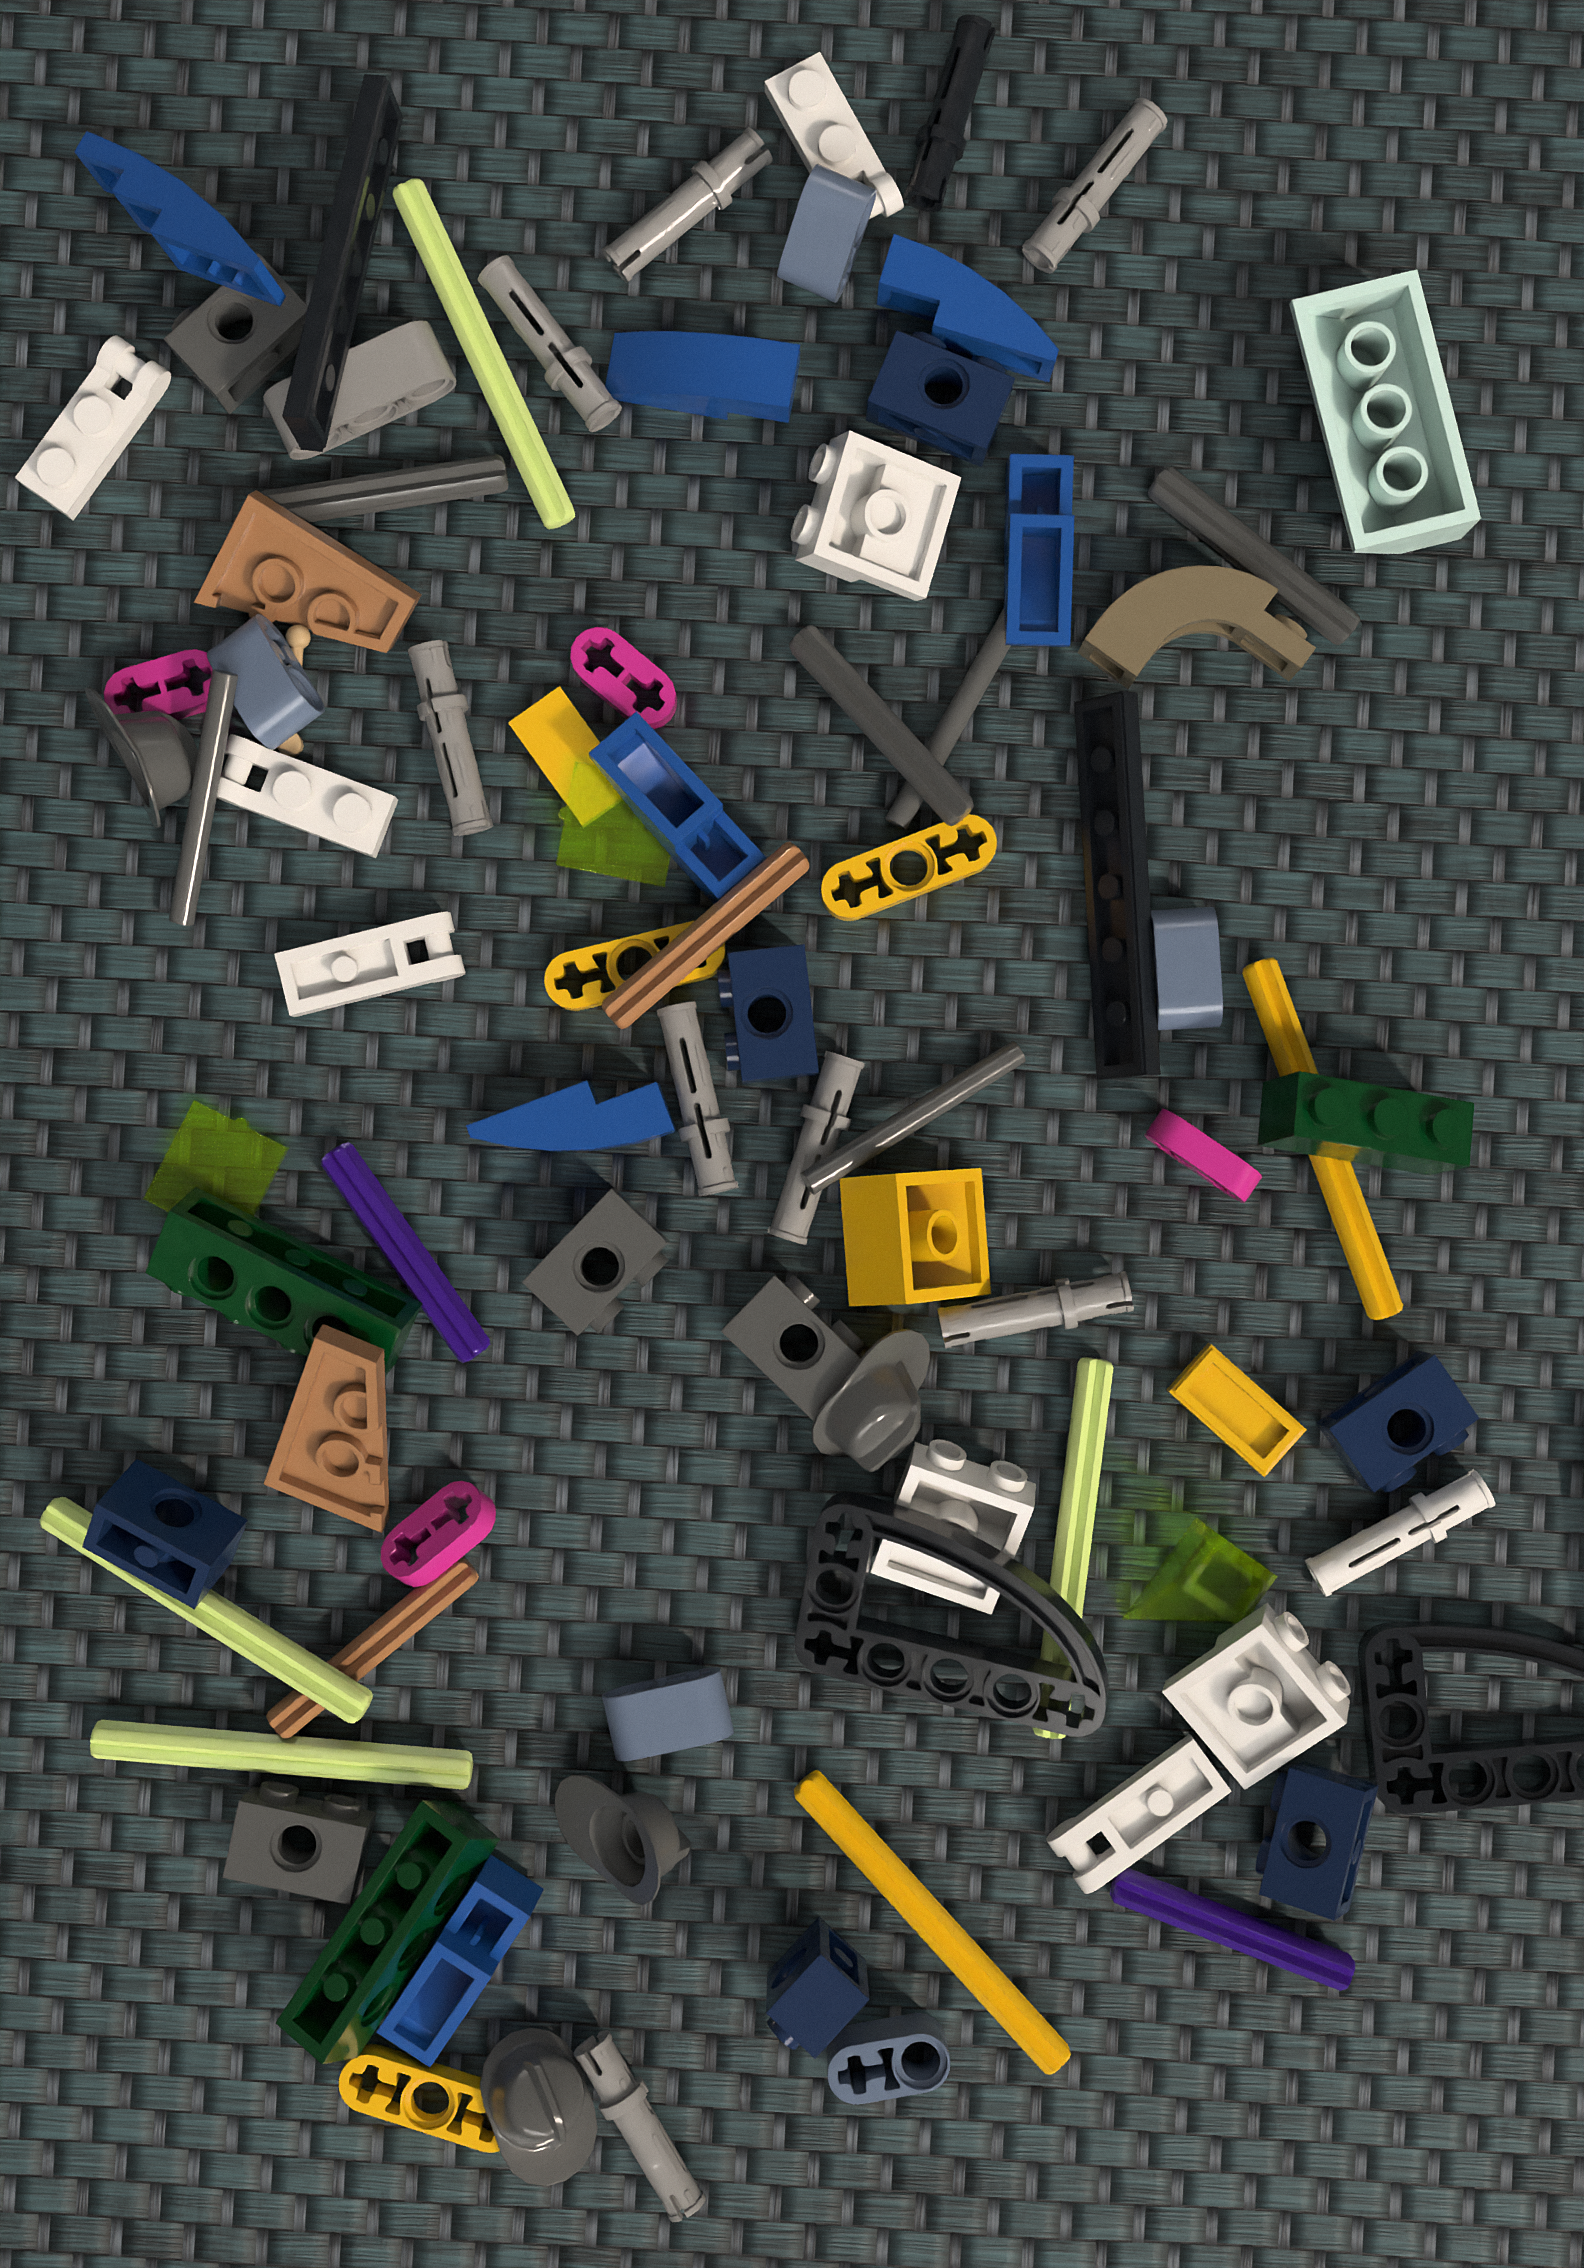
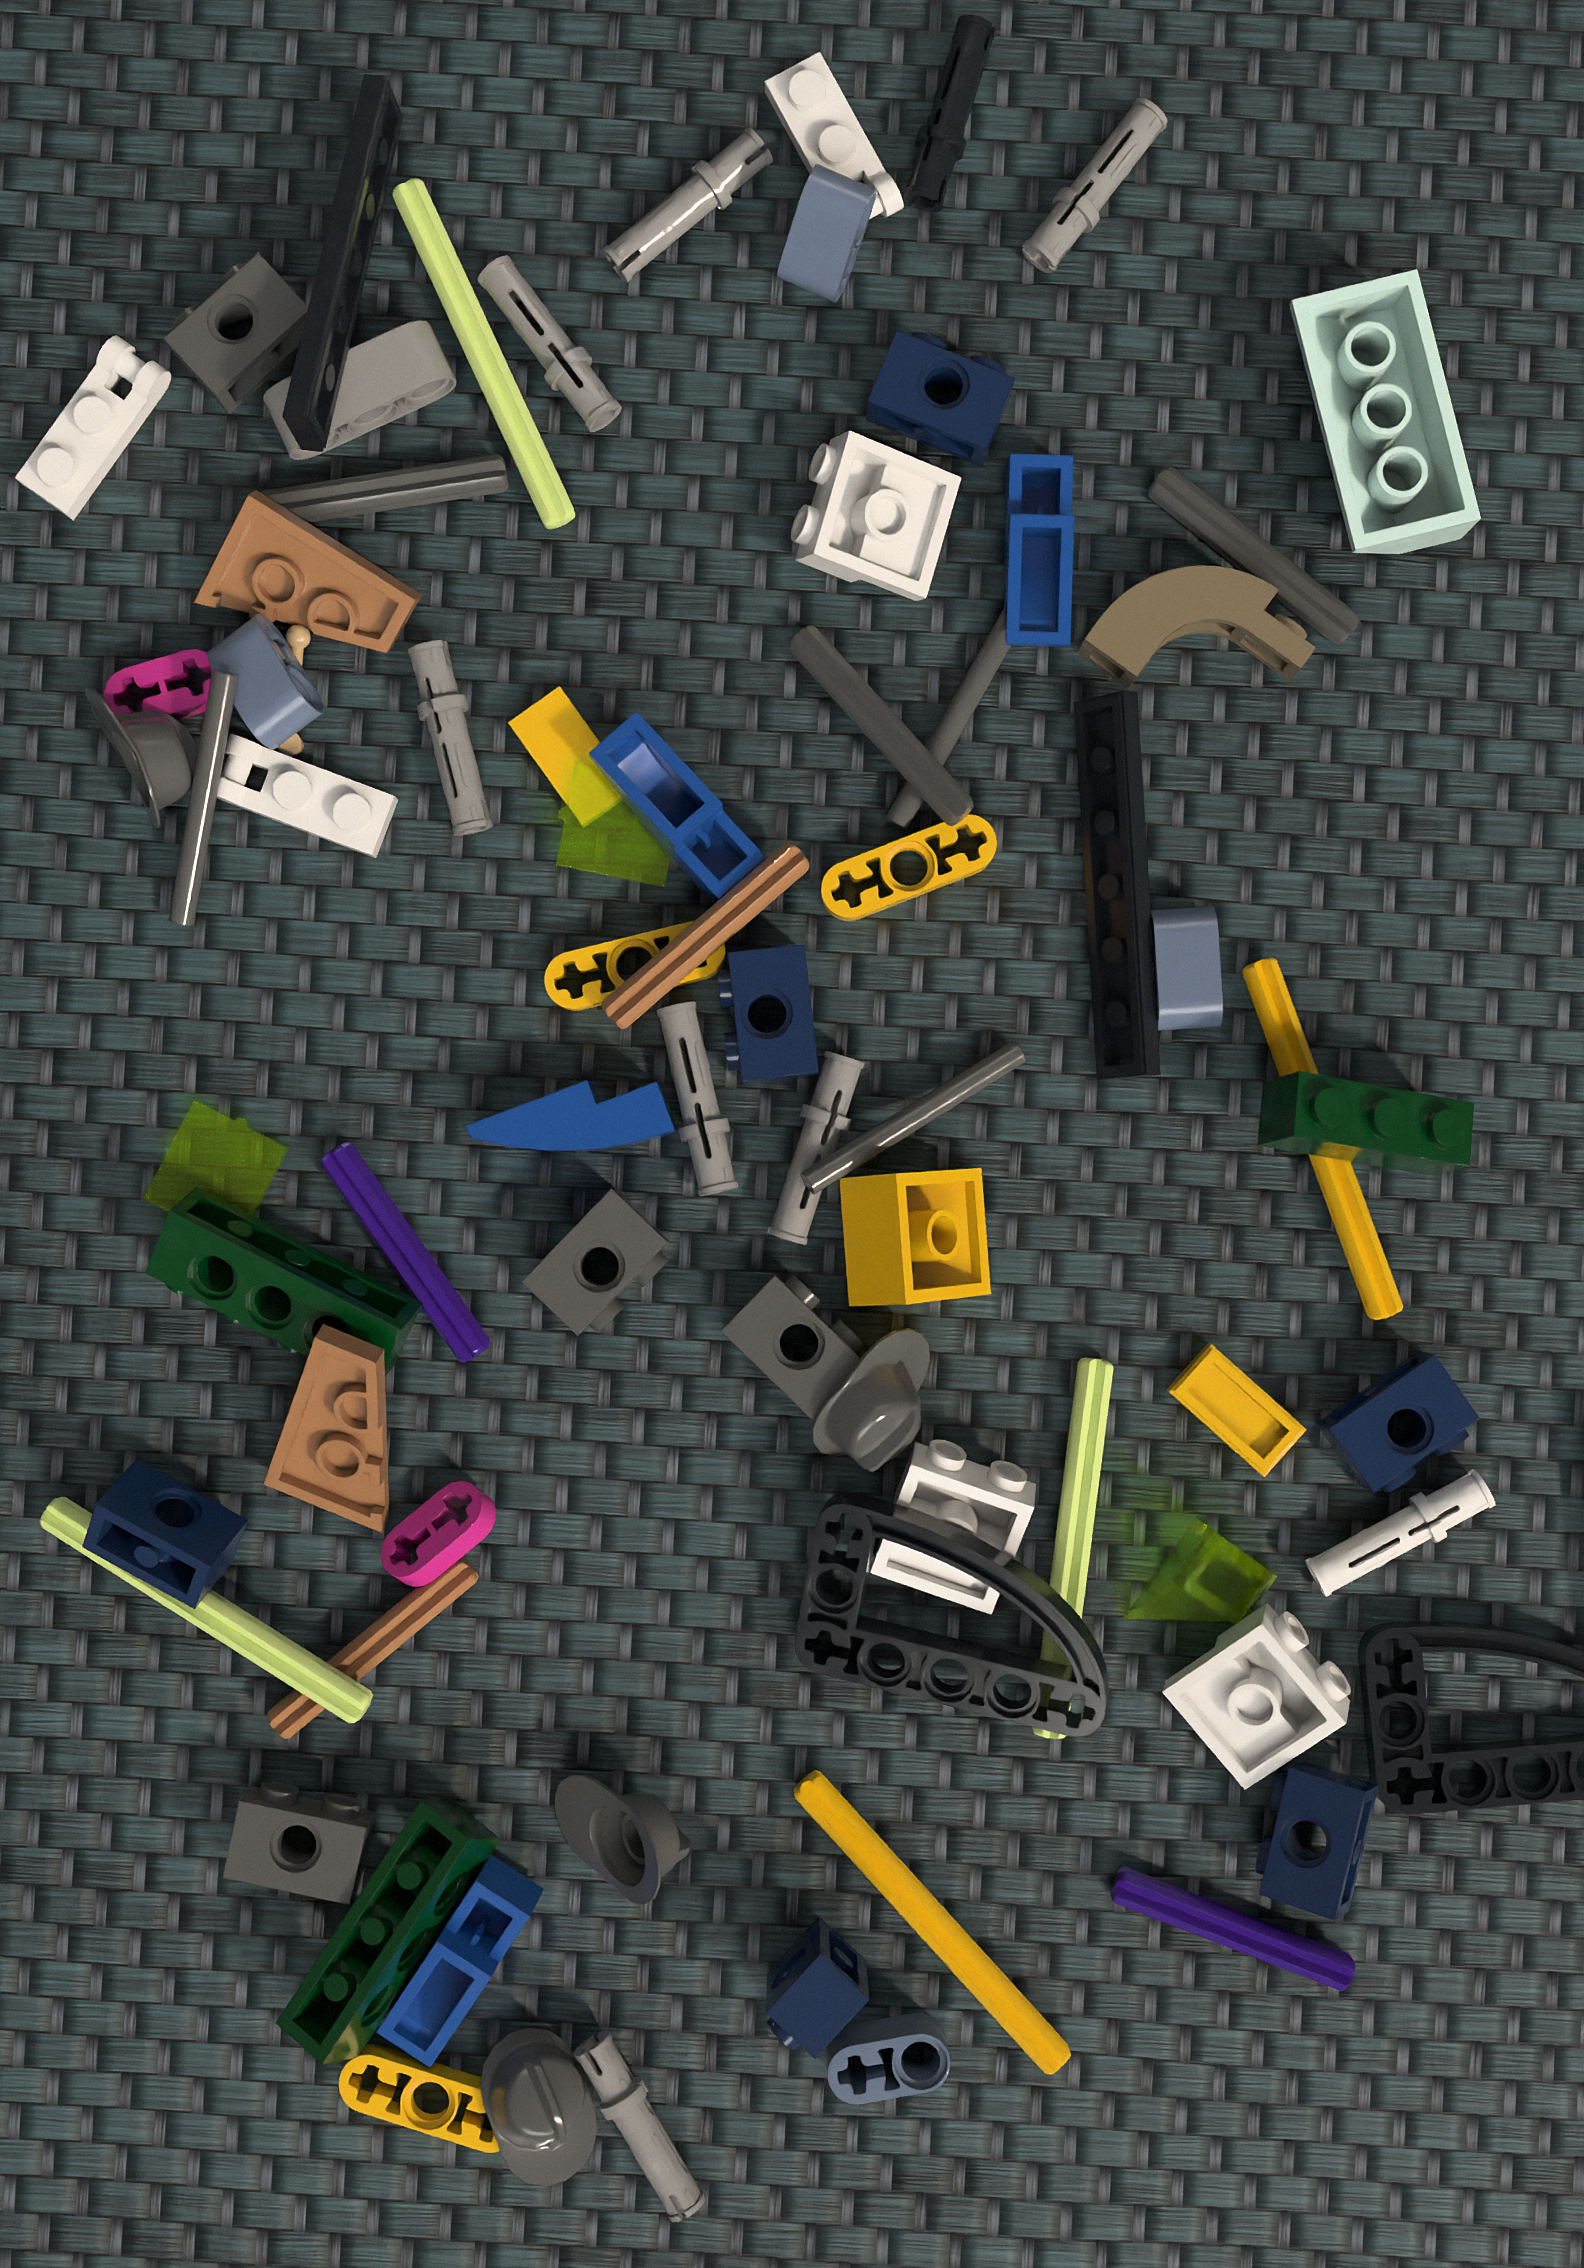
blue slope [74,131,286,307] -> none
yellowish green axle [90,1720,473,1789] -> none
white plate [274,912,465,1017] -> none
dark pink beam [570,627,677,729] -> none
sand blue beam [602,1667,734,1761] -> none
blue slope [605,331,800,423] -> none
blue slope [877,234,1059,382] -> none
light grey pin [937,1271,1134,1349] -> none
white plate [1046,1734,1232,1894] -> none
dark pink beam [1144,1109,1262,1203] -> none

